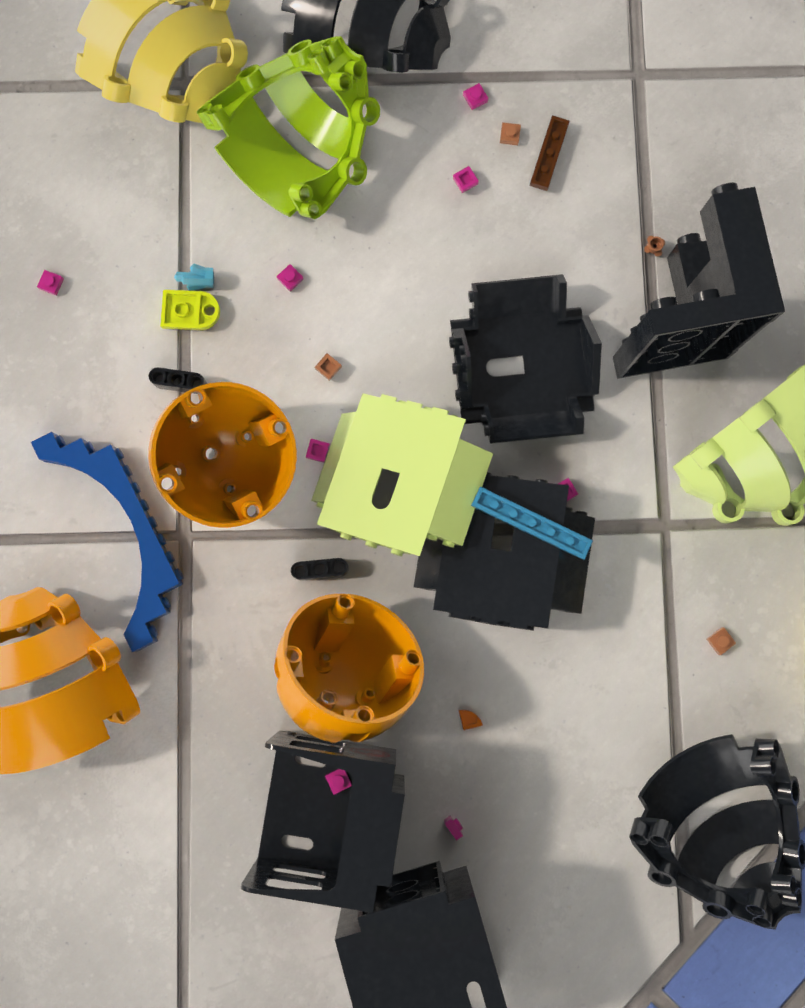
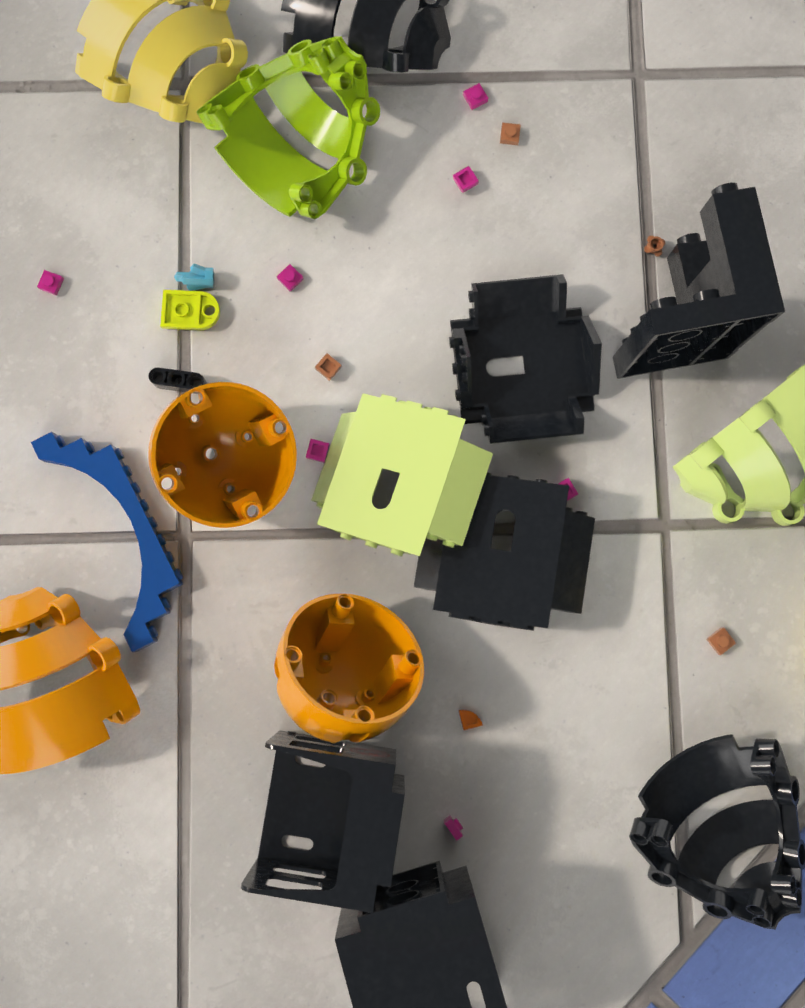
black beam [291,558,349,580] -> none
dark pink plate [325,769,352,795] -> none
dark azure tile [471,487,593,560] -> none
reddish brown plate [529,115,570,191] -> none

